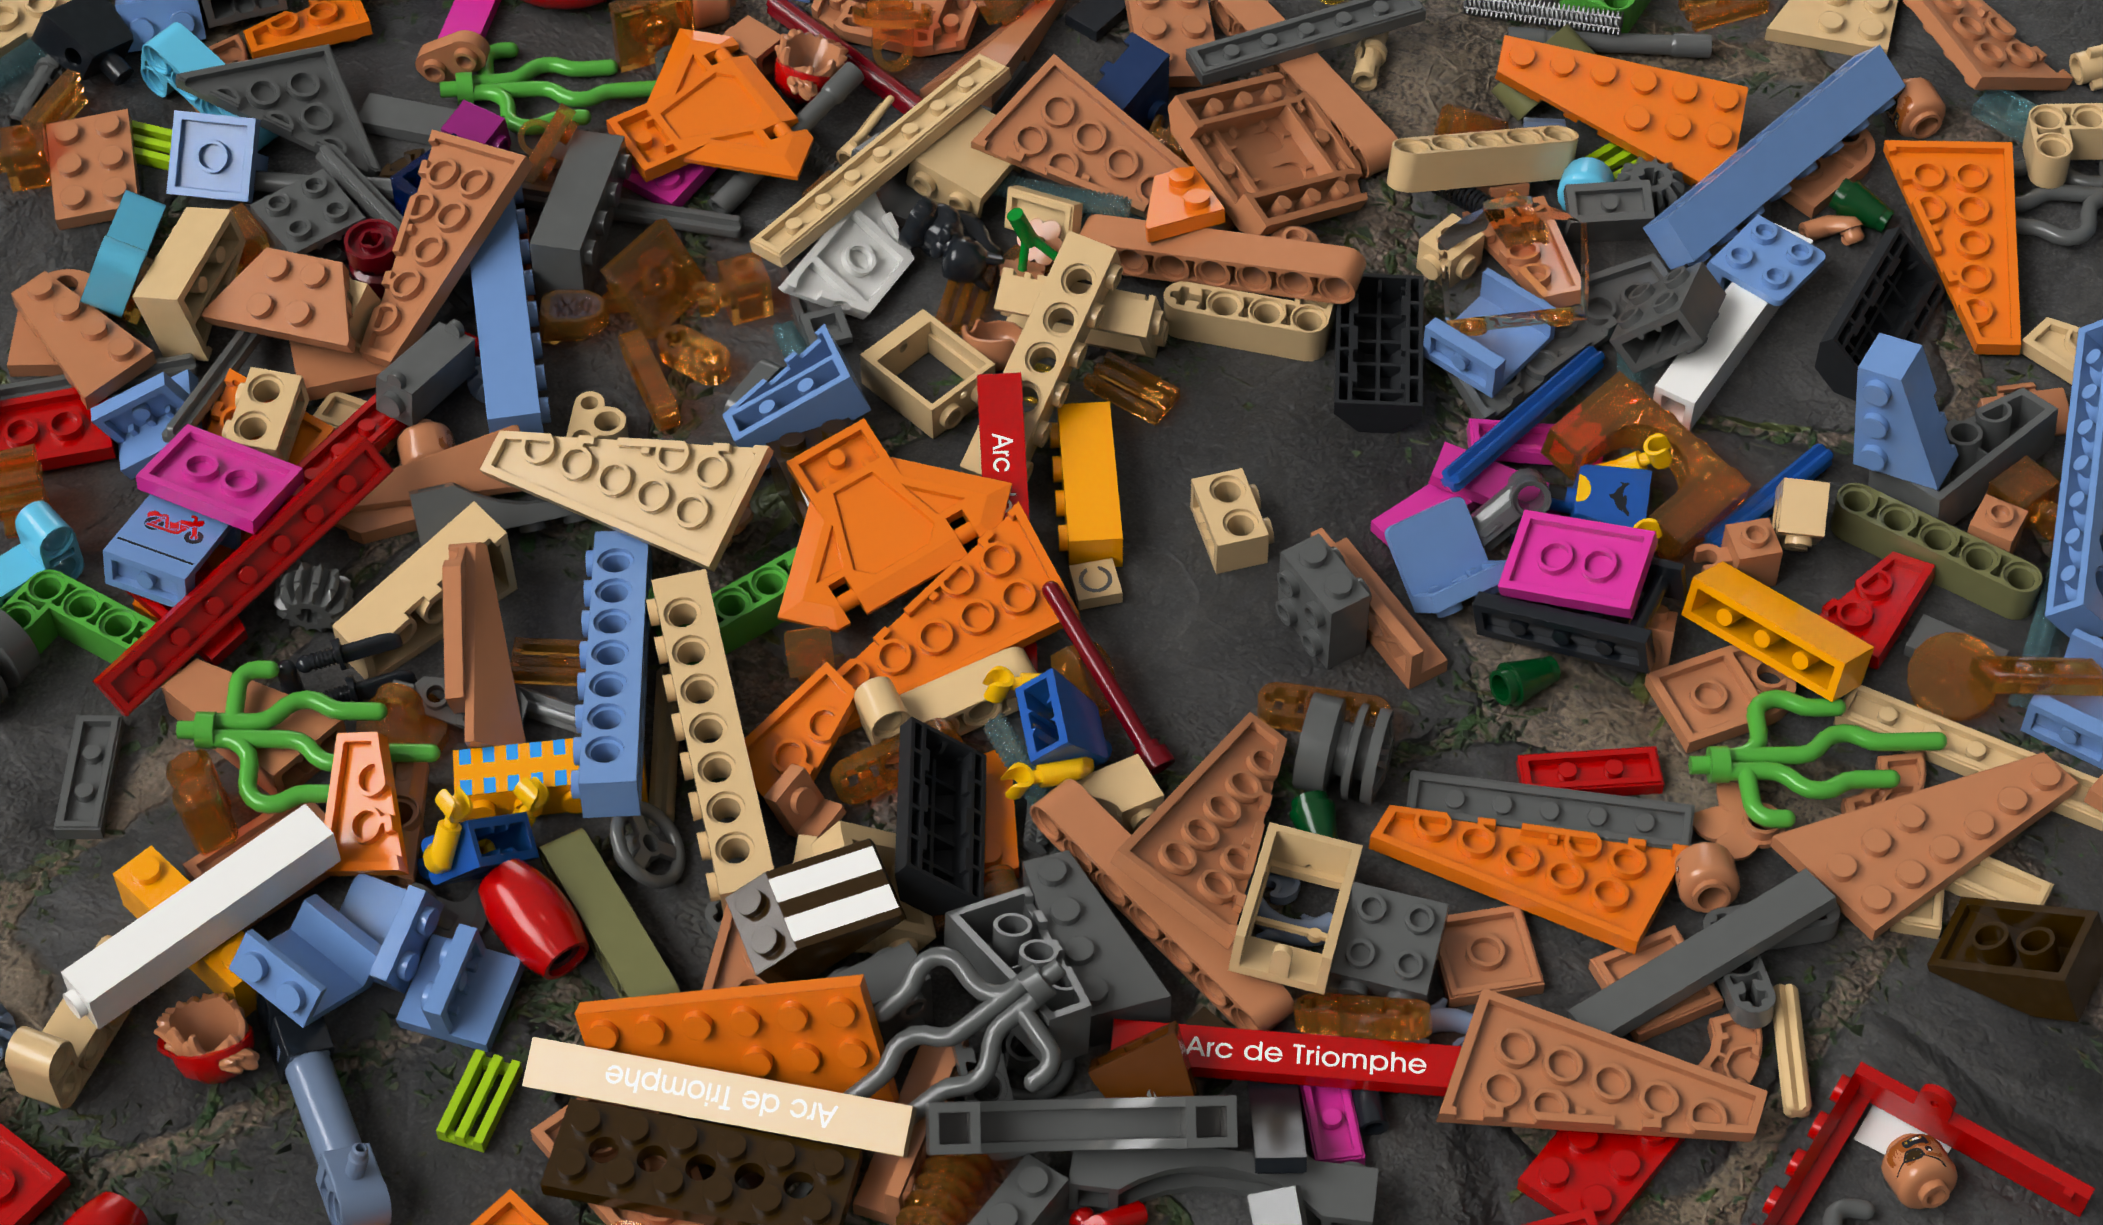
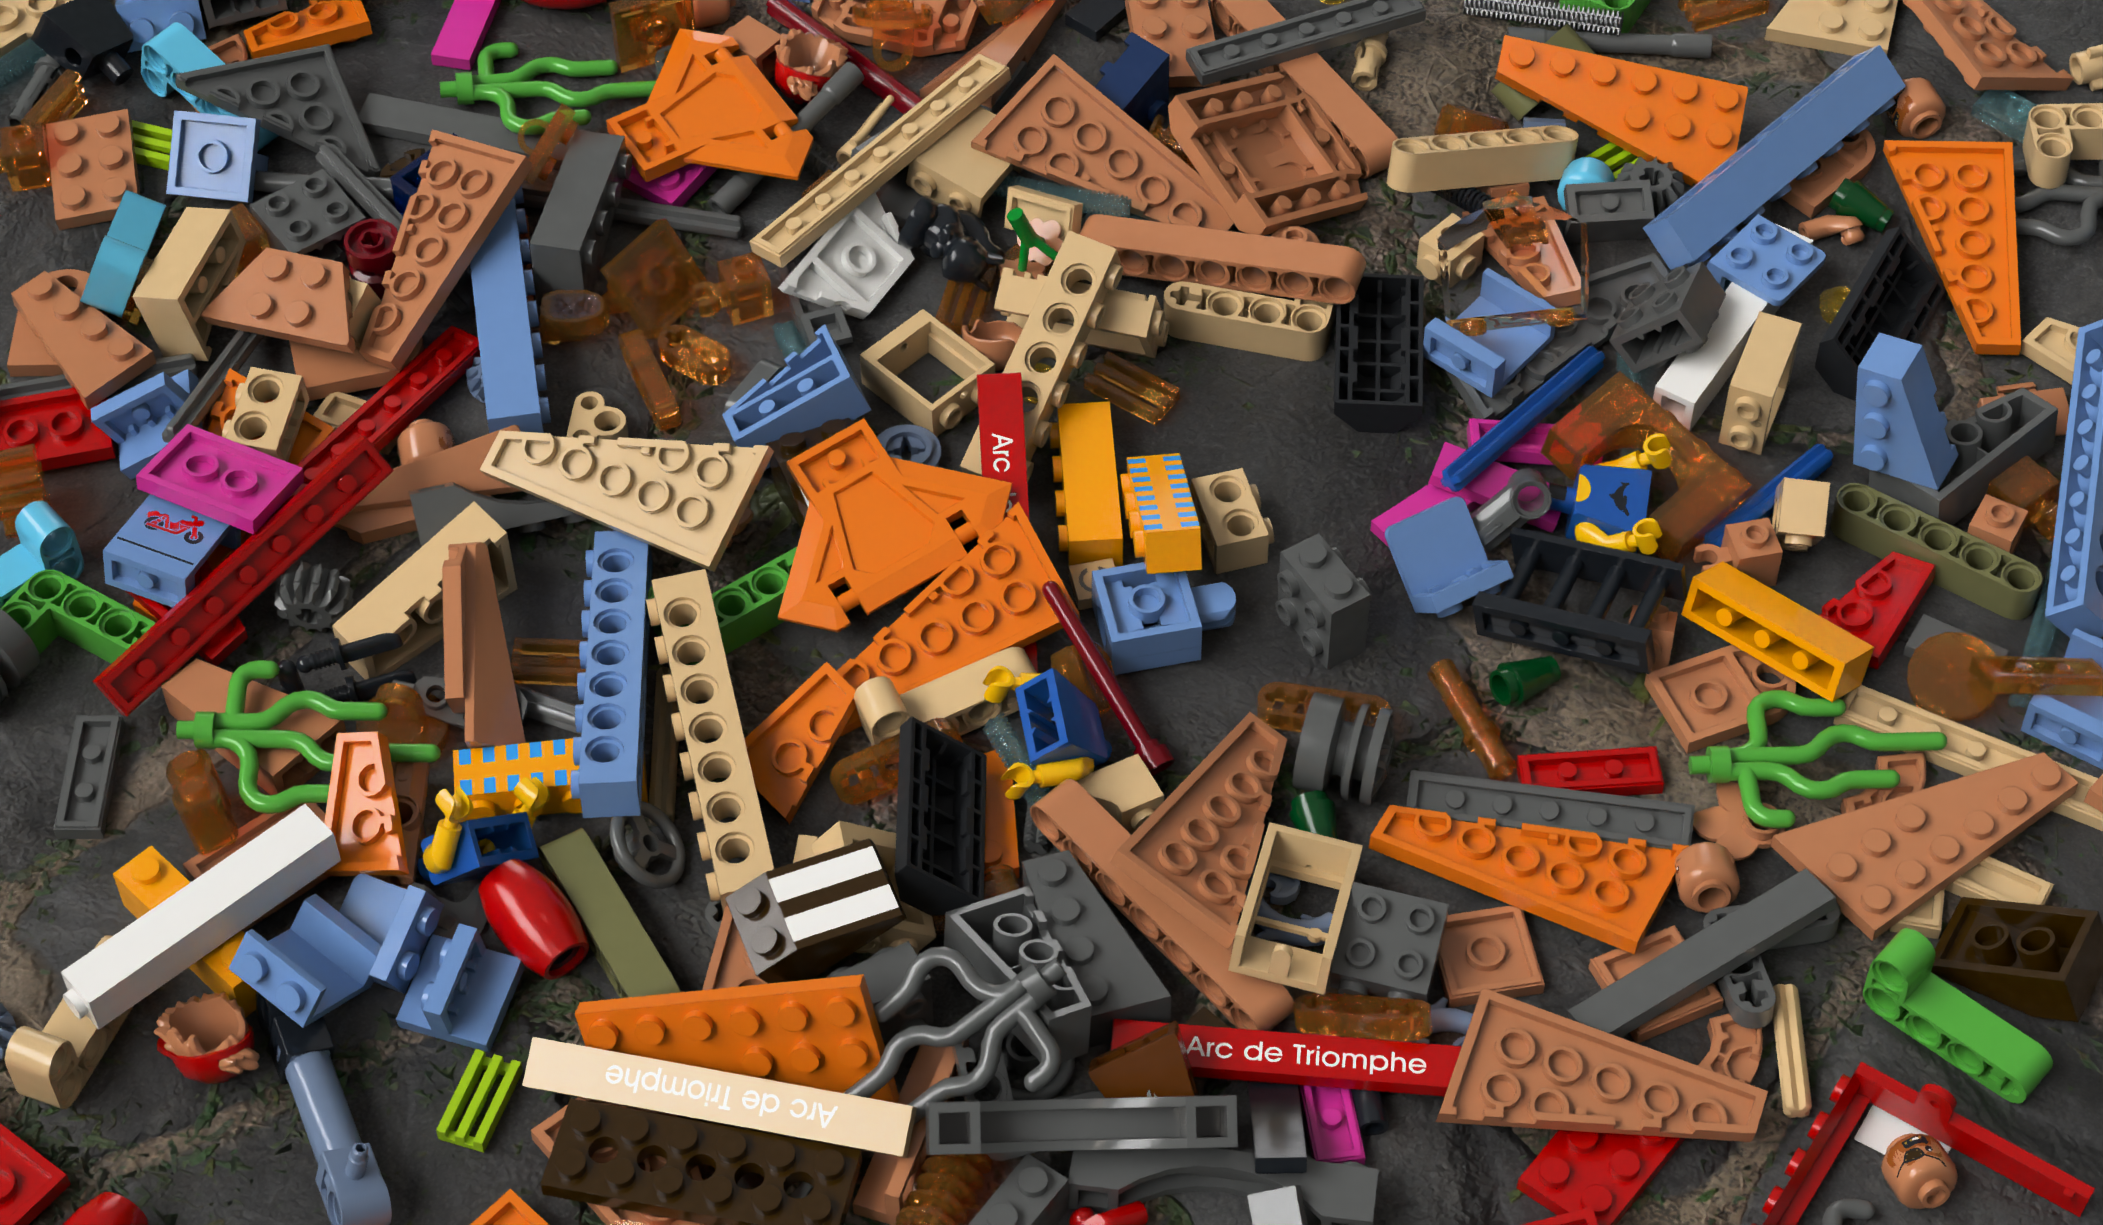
dark grey brick [376,319,475,426] -> none
nougat plate [415,30,490,83] -> none
magenta brick [441,100,512,151] -> none
nougat bracket [763,763,846,838] -> none
clear orange bracket [784,626,835,682] -> none
orange wing [1145,166,1226,243] -> none
nougat fence [1310,528,1448,690] -> none
dark pink plate [1498,509,1658,619] -> none
none -> sand blue gear [877,424,942,467]
none -> medium blue brick [1092,562,1236,675]
none -> light orange brick [1119,453,1202,574]
none -> clear orange pin [1427,659,1517,780]
none -> tan window [1718,311,1802,455]
none -> clear yellow plate [1819,286,1851,324]
none -> bright green beam [1863,928,2053,1104]

